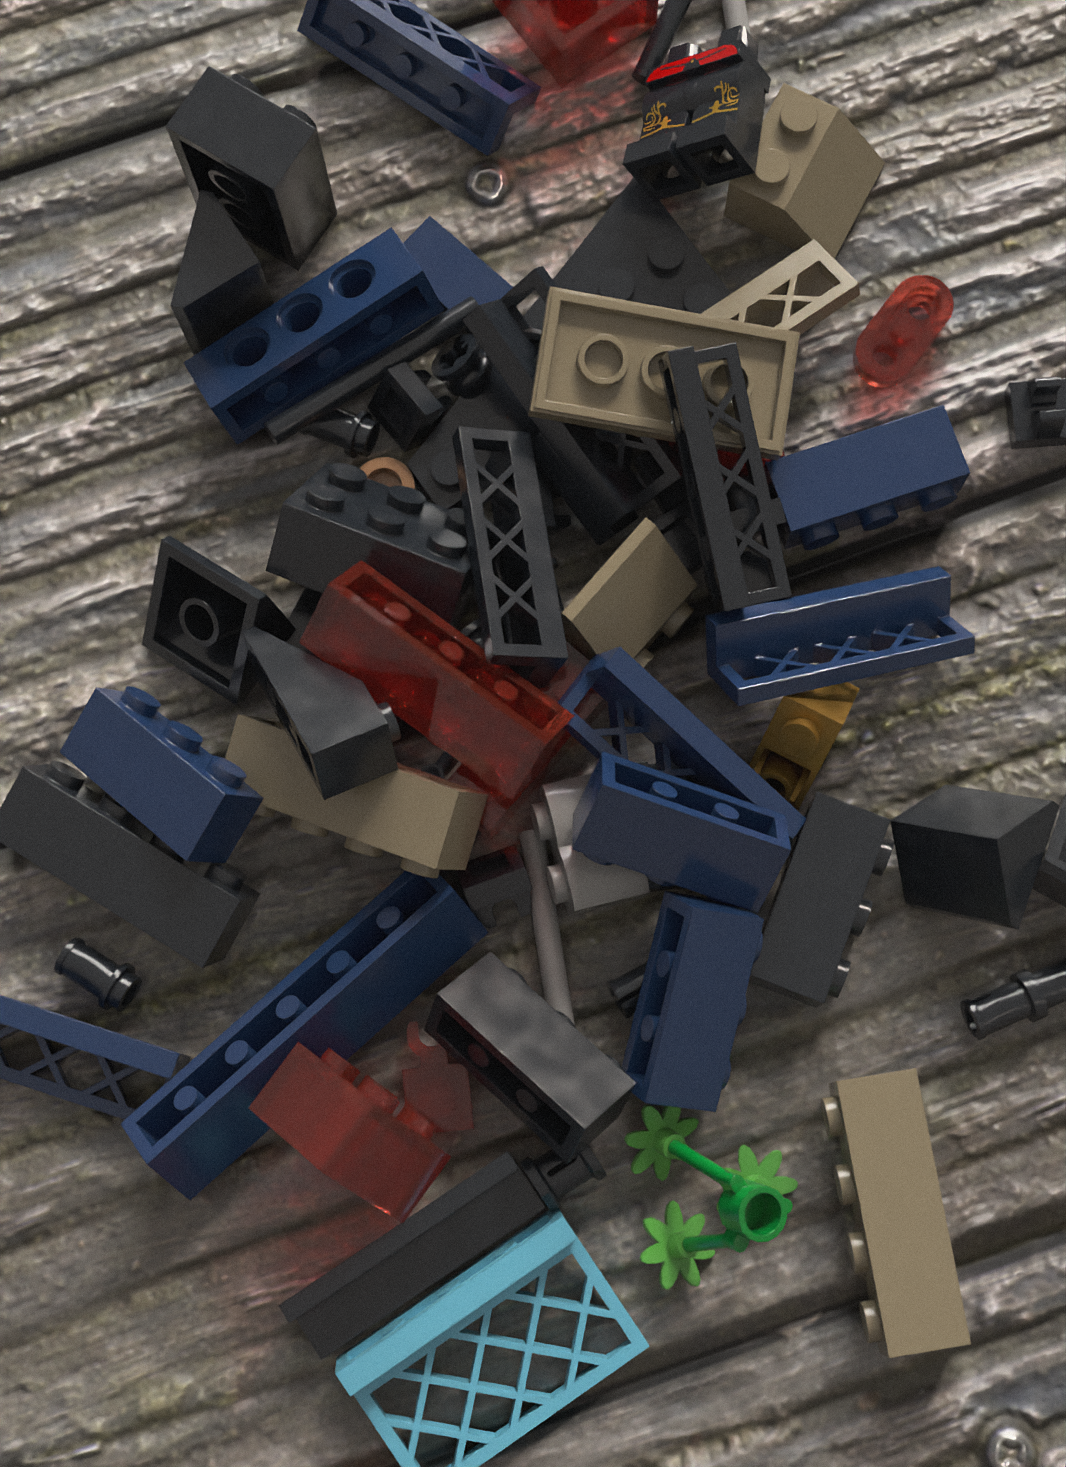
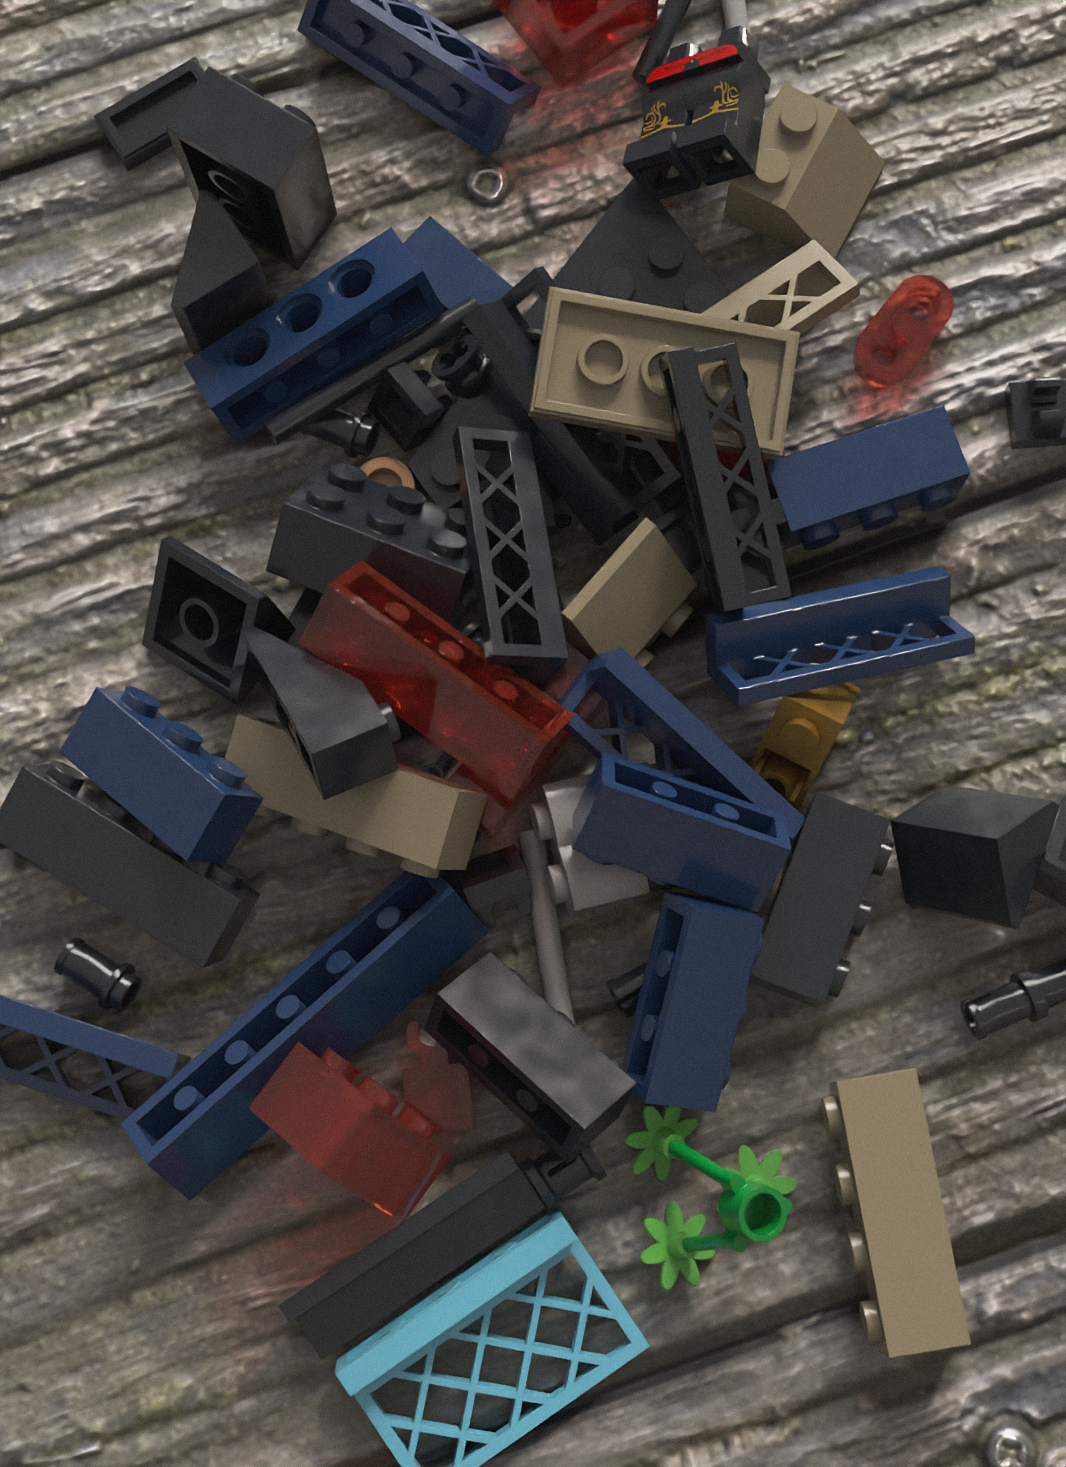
none -> black tile [94,57,205,171]

